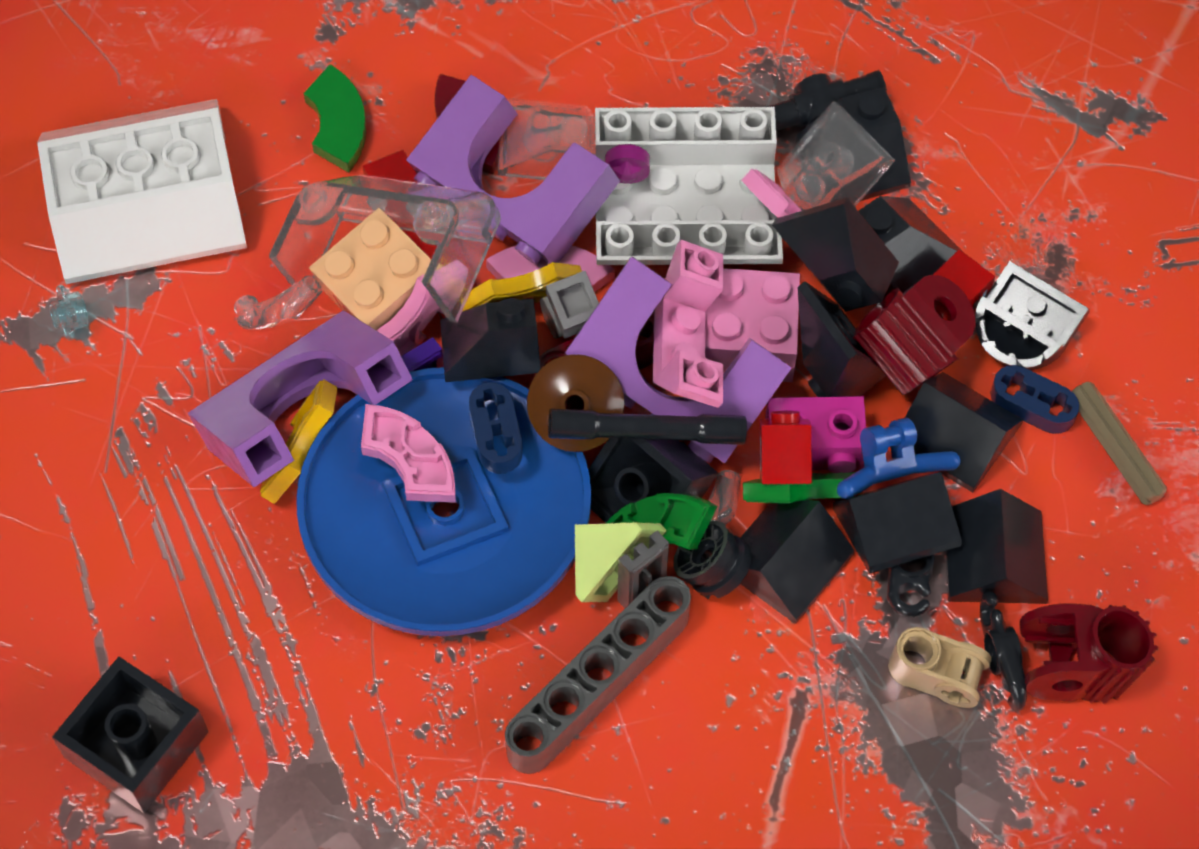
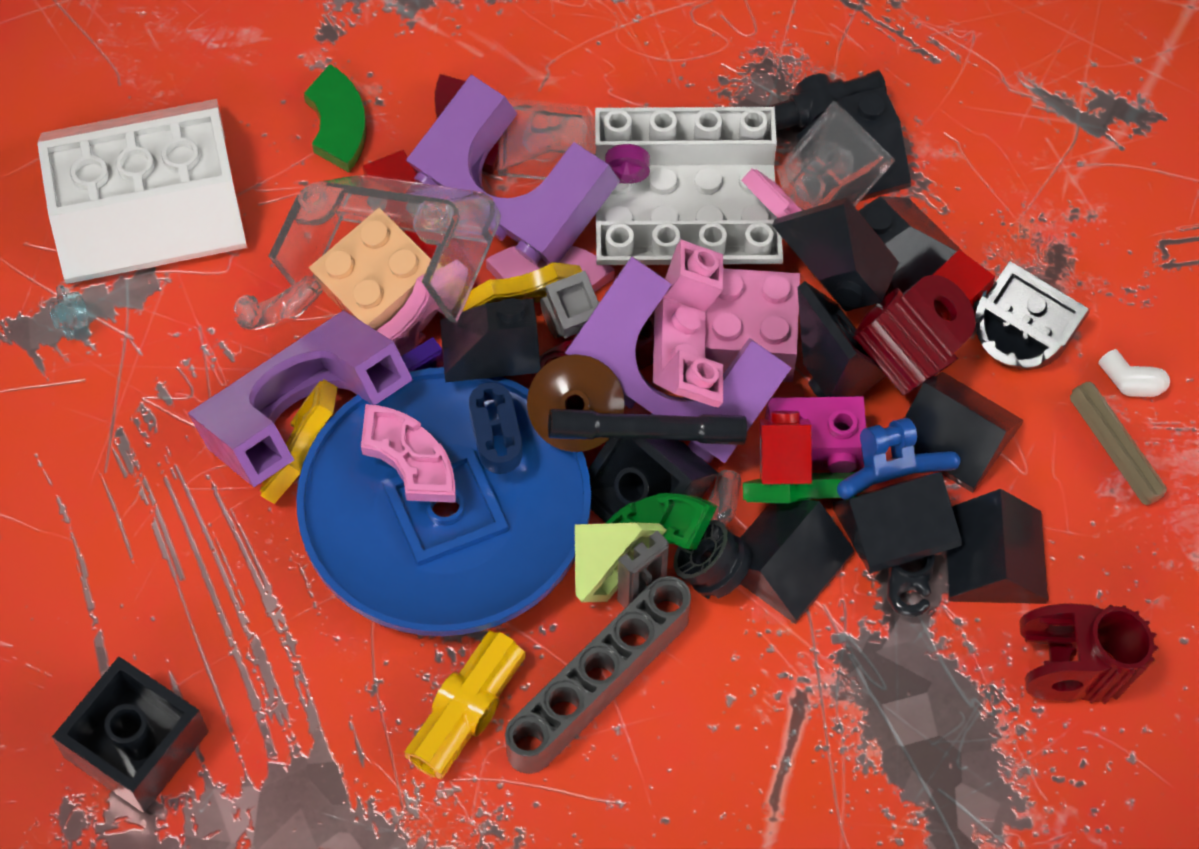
tan piece [888,627,991,708] -> none
black piece [980,591,1027,711] -> none
dark blue beam [990,365,1080,434] -> none
none -> yellow piece [404,630,526,780]
none -> white arm [1098,349,1170,397]

